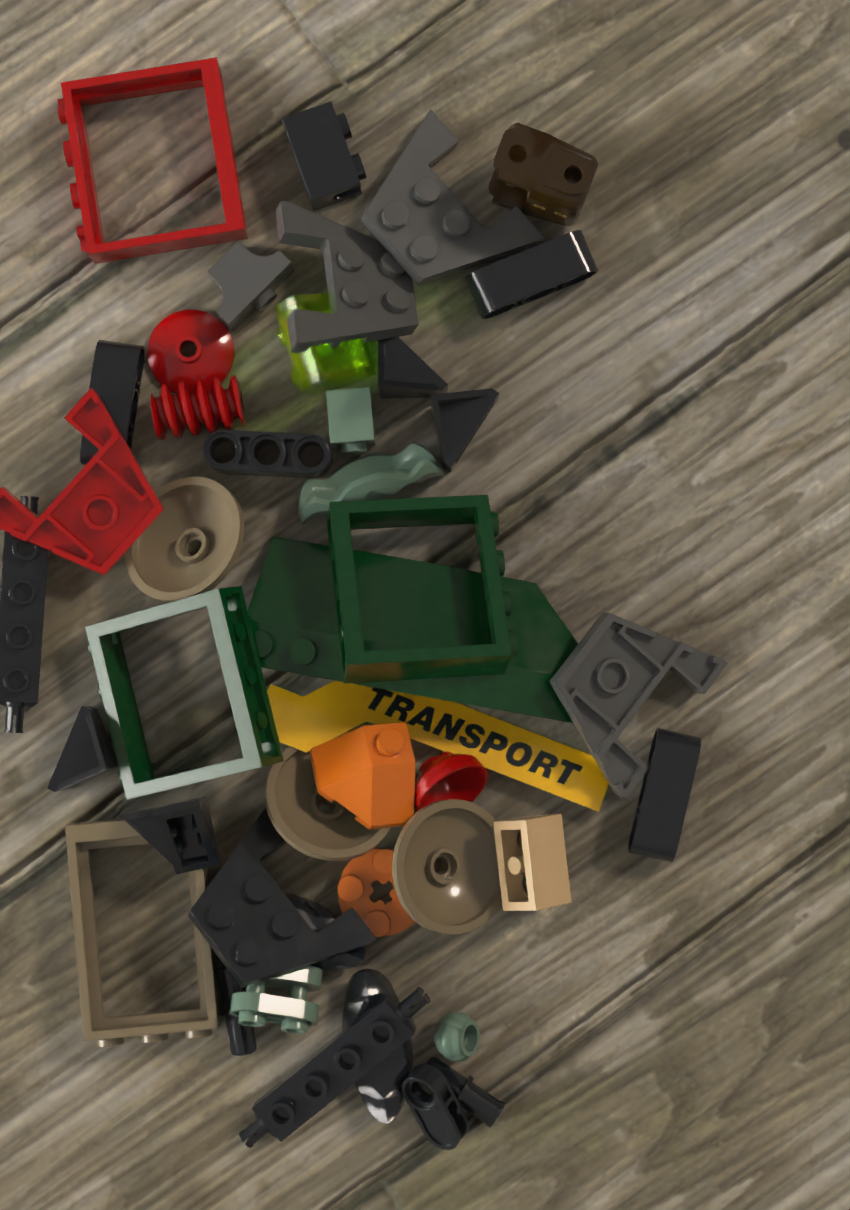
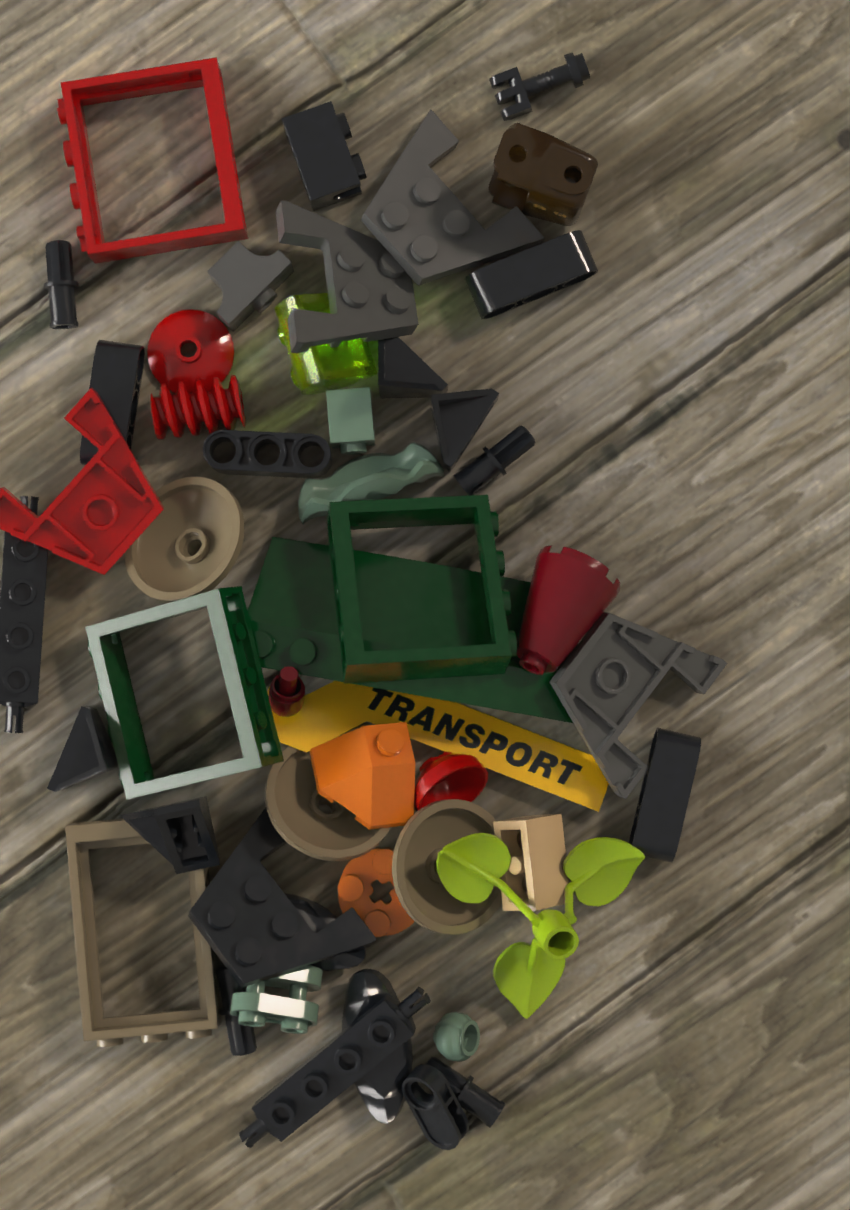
none -> black axle [44,240,79,329]
none -> dark red cylinder [268,666,305,717]
none -> lime plant [436,833,645,1019]
none -> black axle [453,426,536,495]
none -> black hinge [489,52,590,121]
none -> dark red cone [516,545,620,675]

